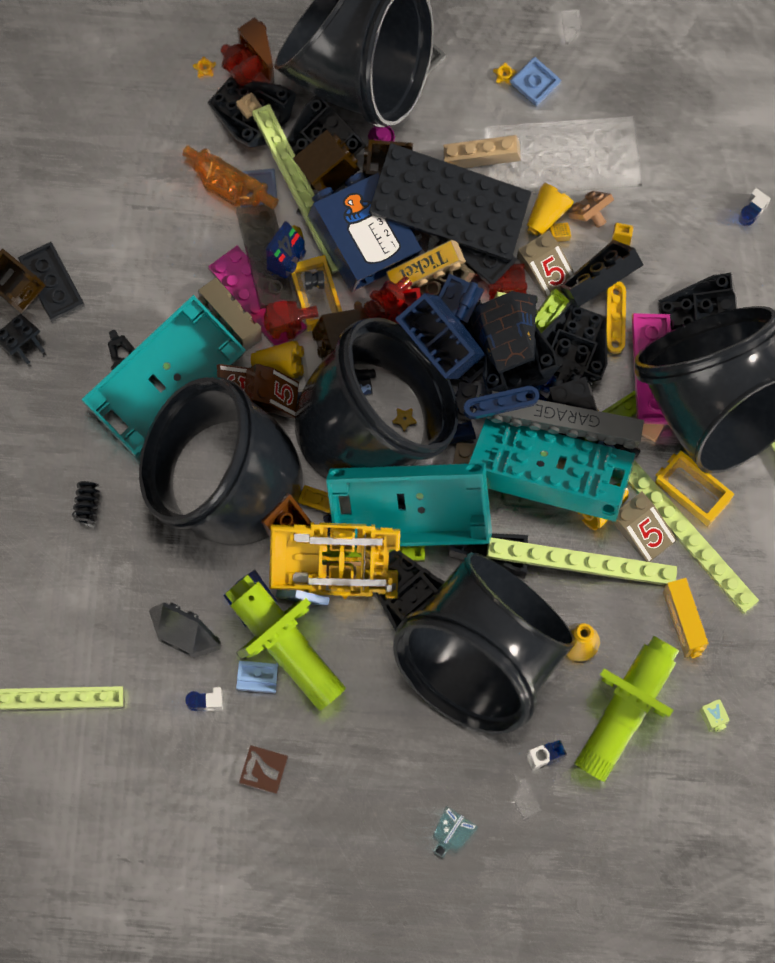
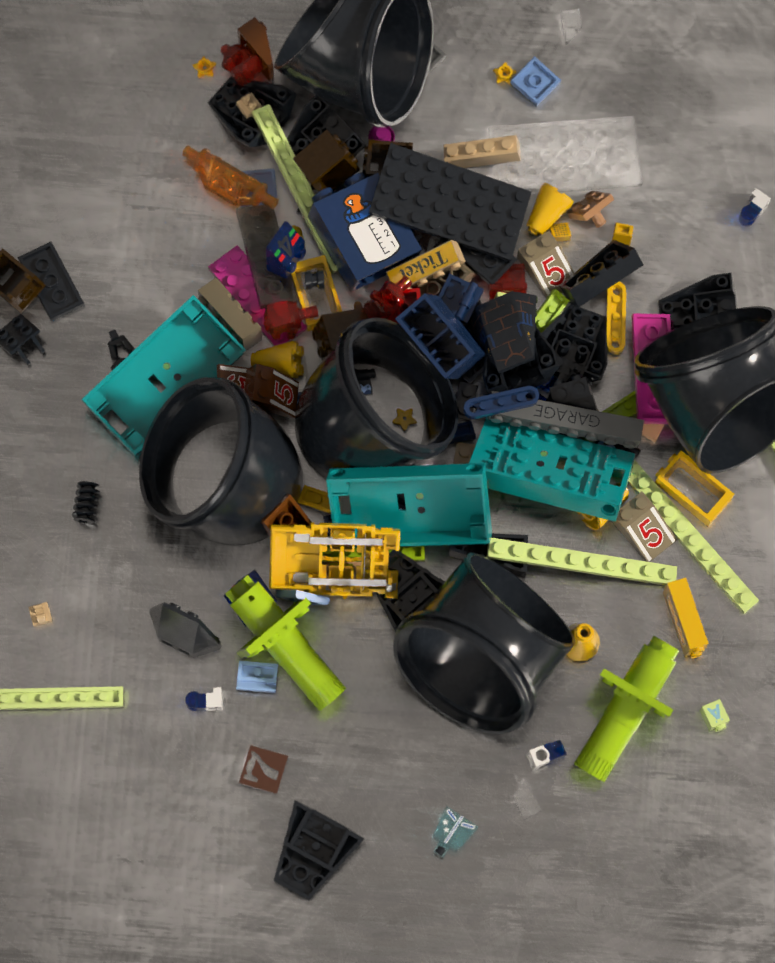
none -> tan tile [28,602,53,627]
none -> black wedge [274,800,365,900]

